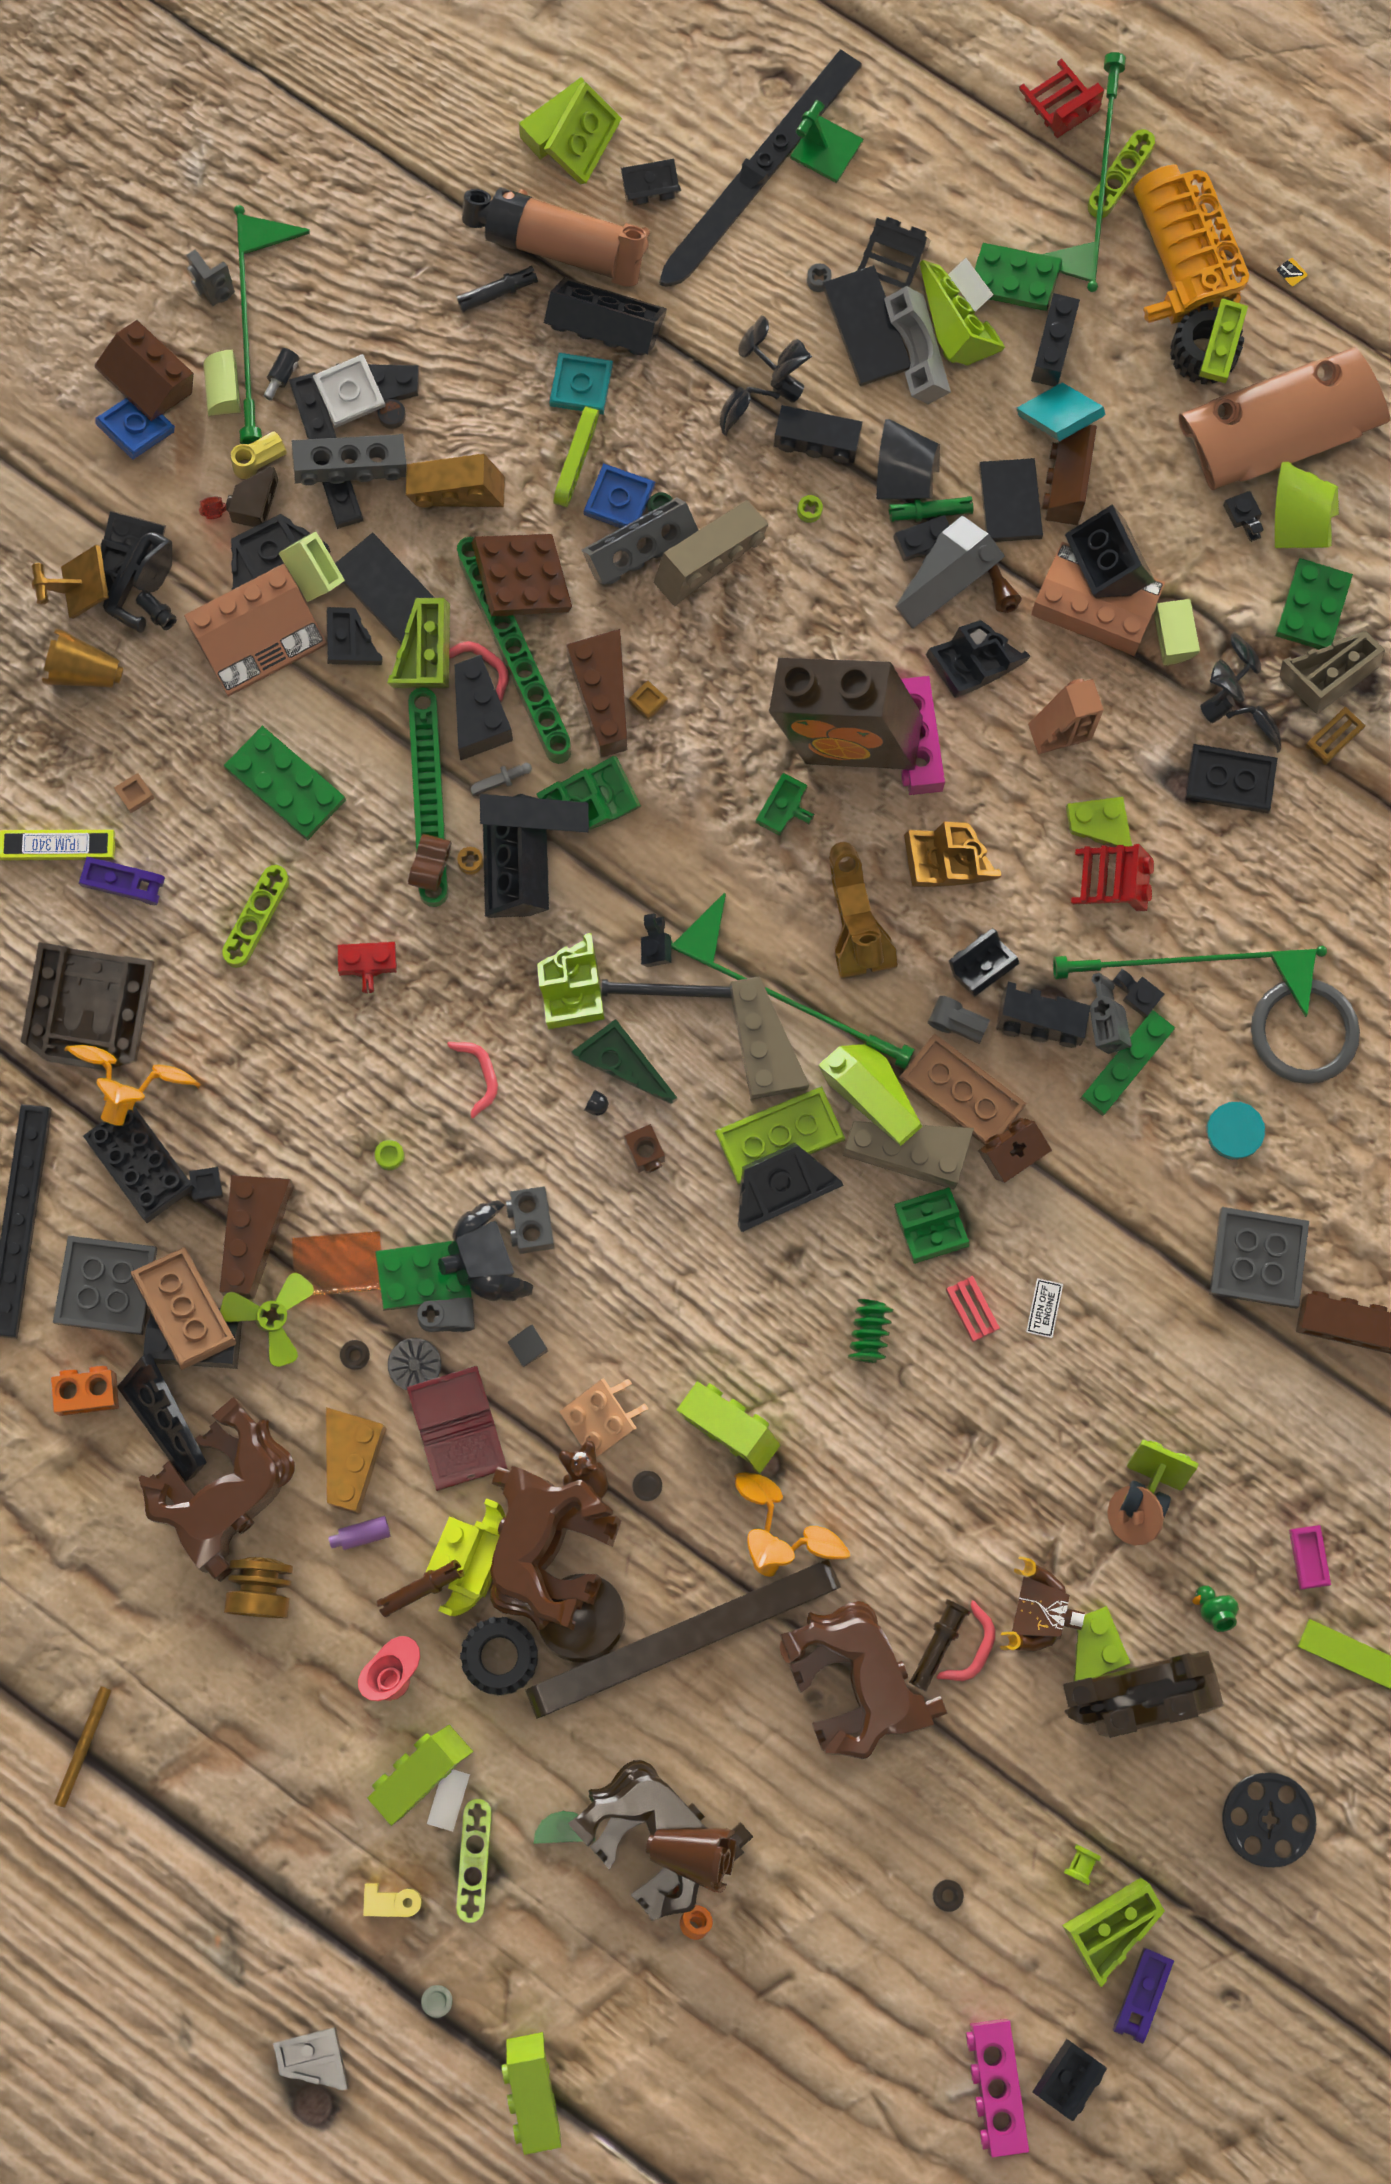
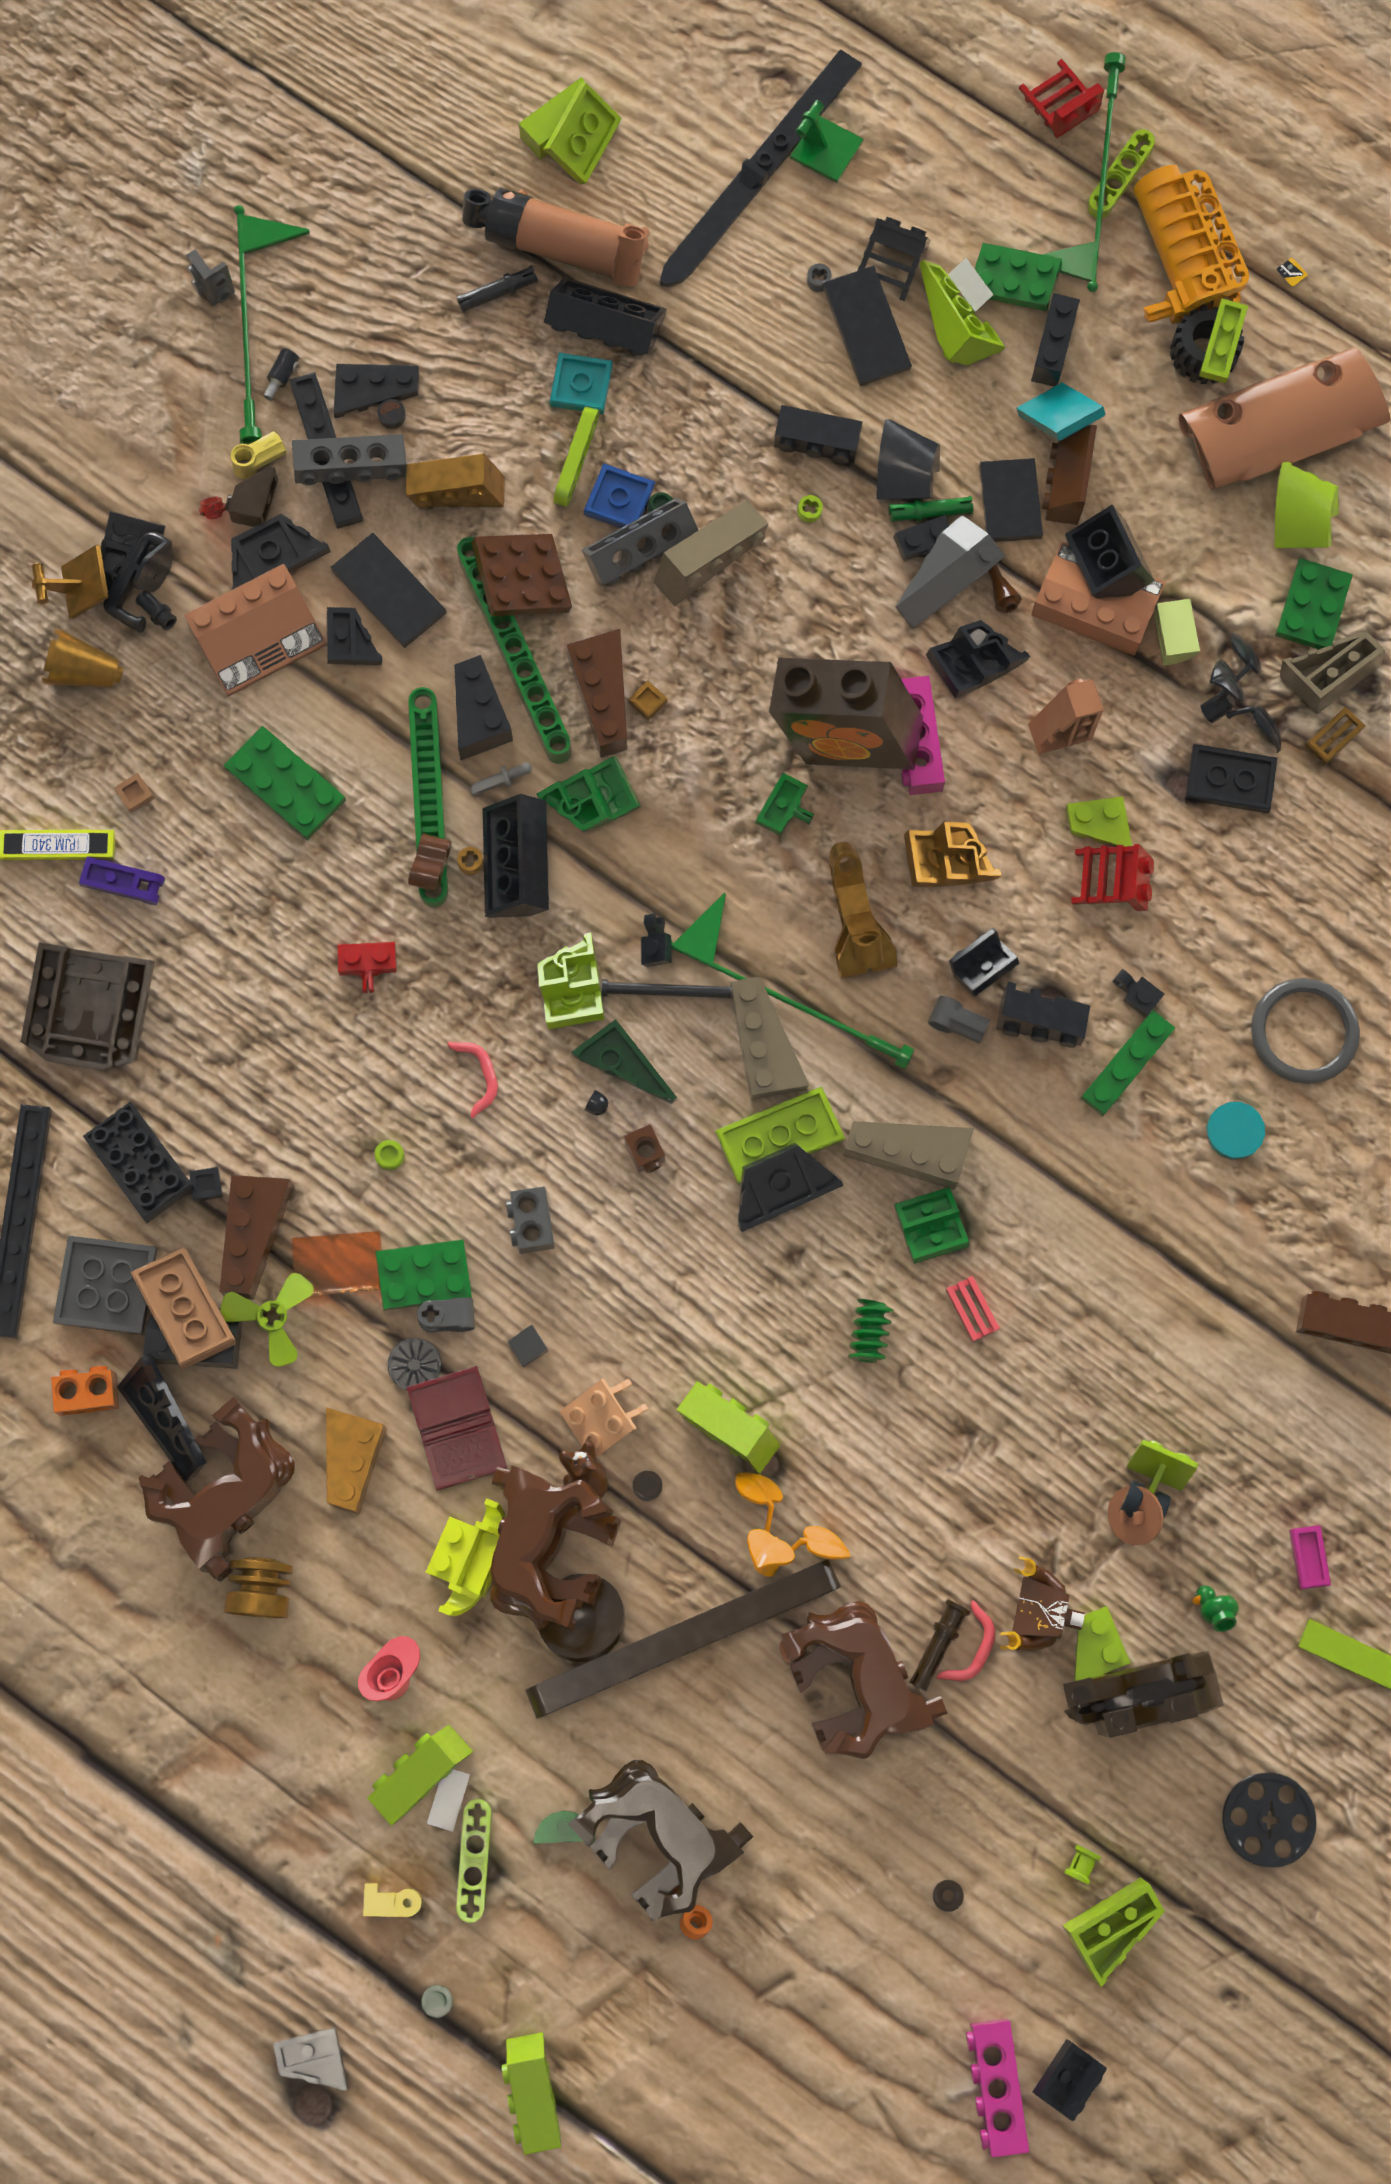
pearl gold bar [54,1686,112,1808] -> none
light orange plant [64,1045,201,1126] -> none
reddish brown slope [95,320,194,421] -> none
blue plate [95,398,175,460] -> none
yellowish green brick [204,349,241,416] -> none
lime beam [222,865,289,968] -> none
yellowish green brick [278,531,345,602] -> none
white tile [313,354,386,428] -> none
medium lavender cylinder [329,1516,391,1550] -> none
dark brown plate [340,1340,370,1370] -> none
reddish brown pin [377,1559,464,1617] -> none
lime wedge [387,598,450,688] -> none
black torso [438,1200,533,1301] -> none
coral animal [449,641,509,702] -> none
black tyre [460,1617,538,1695] -> none
black sticker [480,794,589,833] -> none
black bracket [621,159,681,206] -> none
reddish brown cone [646,1828,736,1893] -> none
black plant [720,315,812,436] -> none
lime wedge [818,1044,922,1146] -> none
light grey arch [884,286,951,404] -> none
medium nougat tile [899,1033,1027,1144] -> none
reddish brown brick [978,1118,1052,1183] -> none
white sticker [1026,1278,1063,1338] -> none
green piece [1053,946,1327,1017] -> none
dark grey piece [1090,973,1132,1054] -> none
dark purple plate [1113,1947,1174,2044] -> none
dark grey plate [1209,1207,1309,1309] -> none
black plate [1223,491,1264,542] -> none

